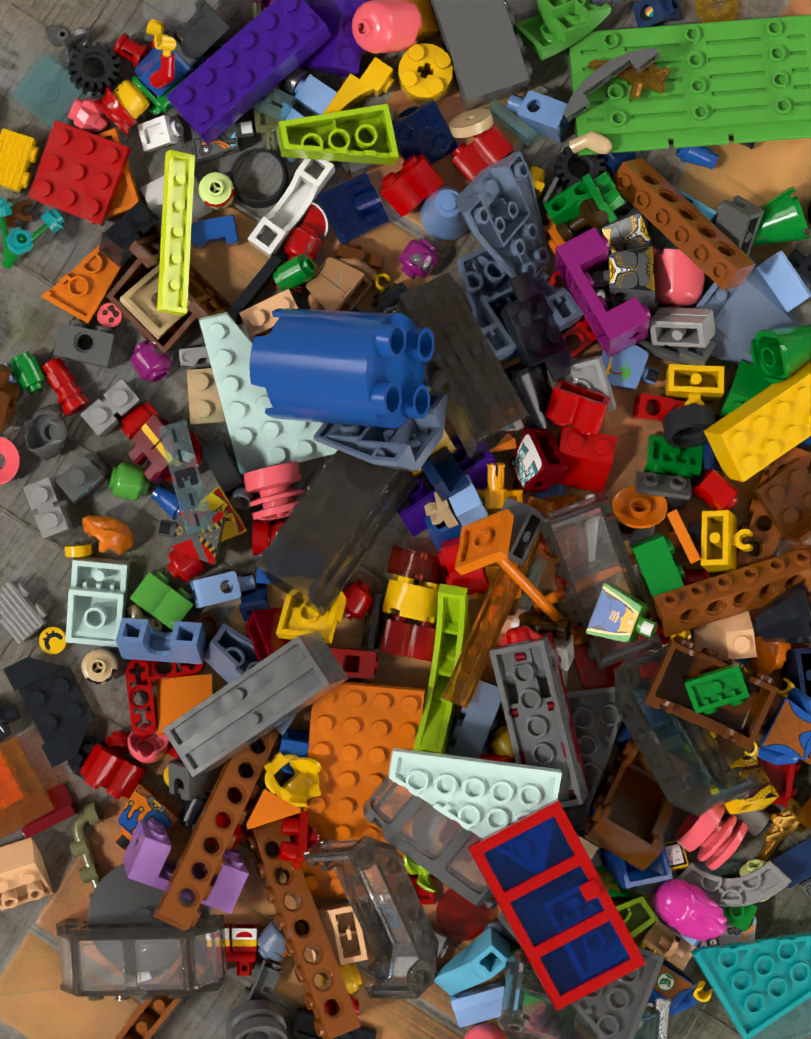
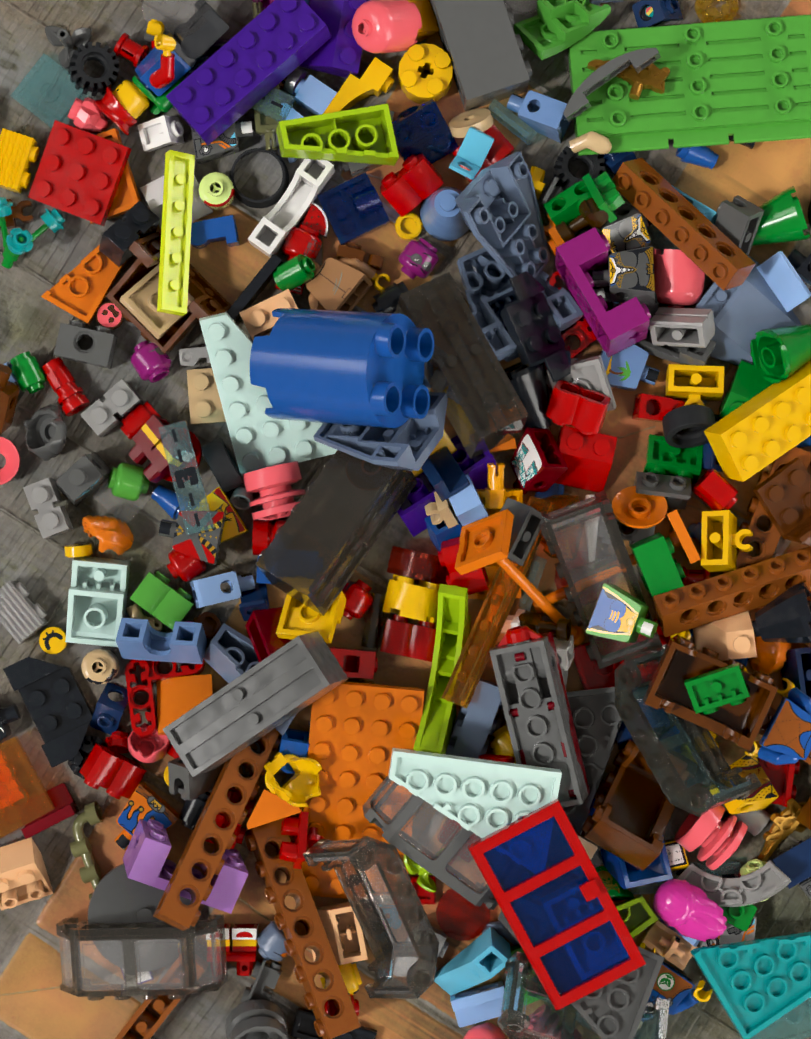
none -> dark blue bracket [90,682,129,735]
none -> yellow tile [395,212,422,241]
none -> medium azure bracket [449,127,494,180]

